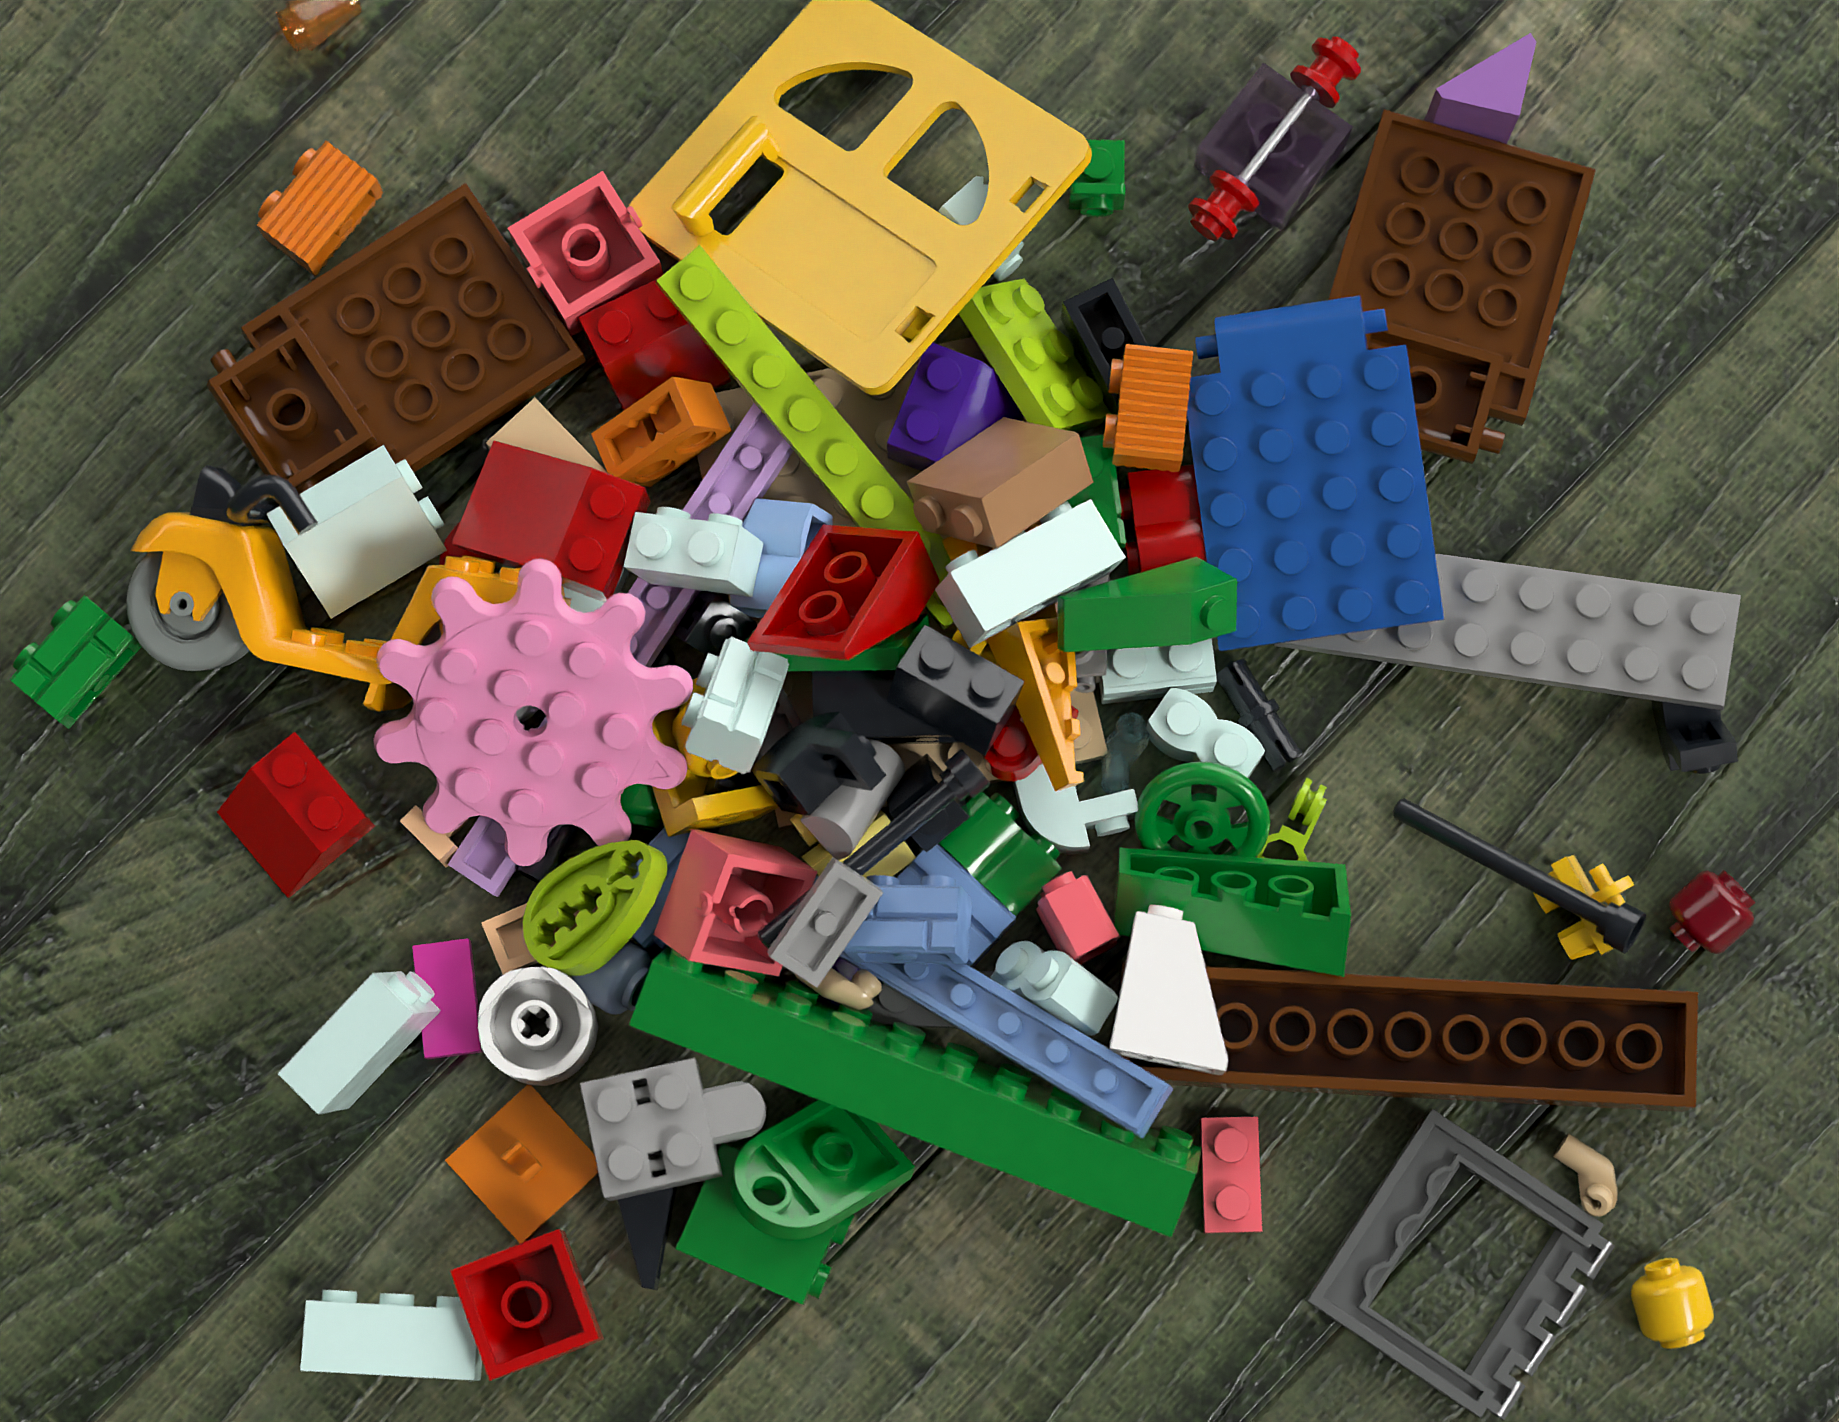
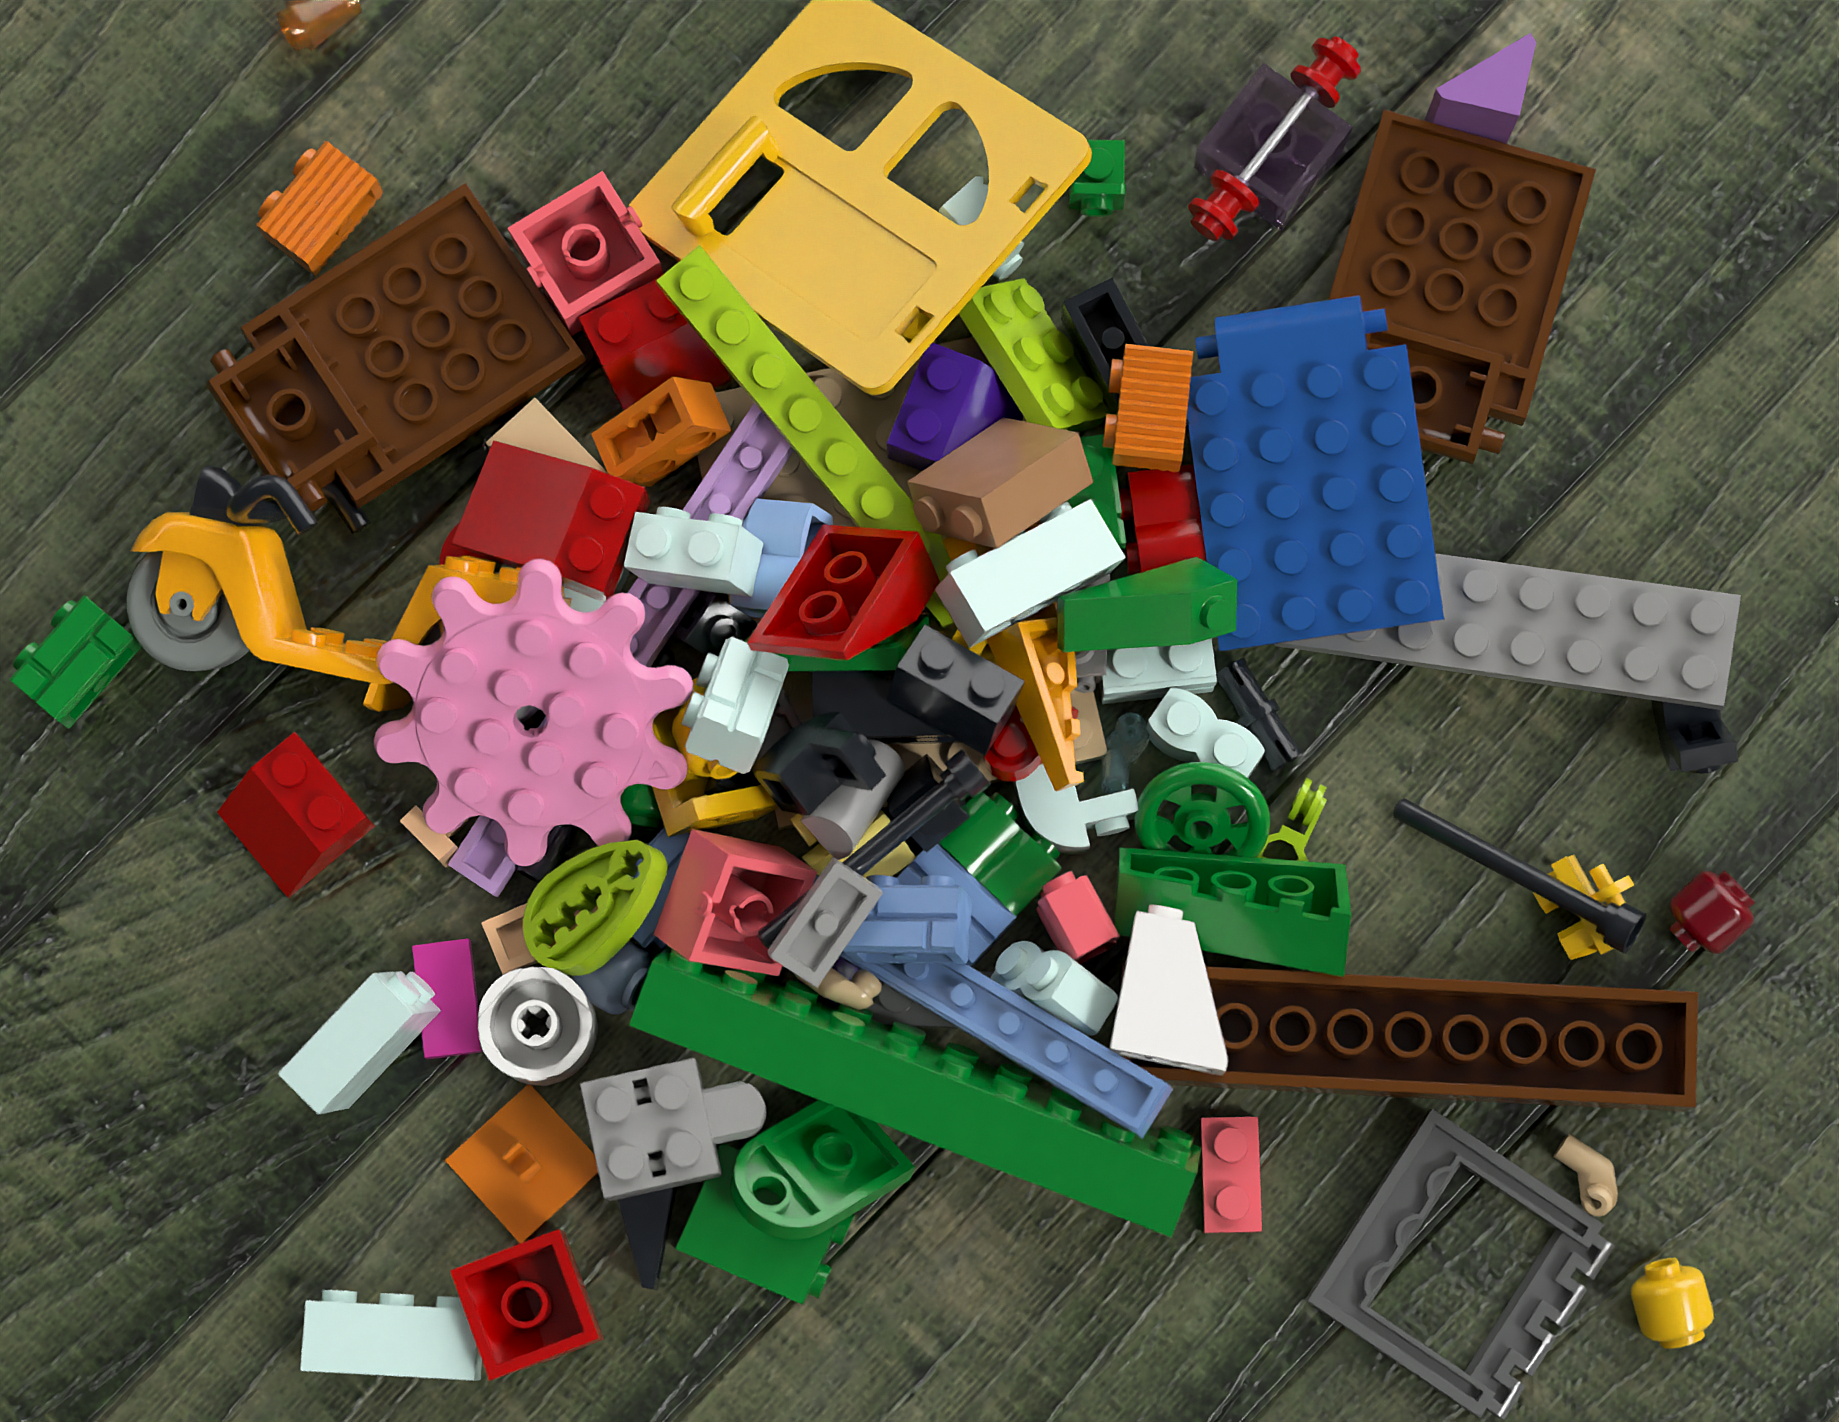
light aqua brick [267,445,447,619] -> none

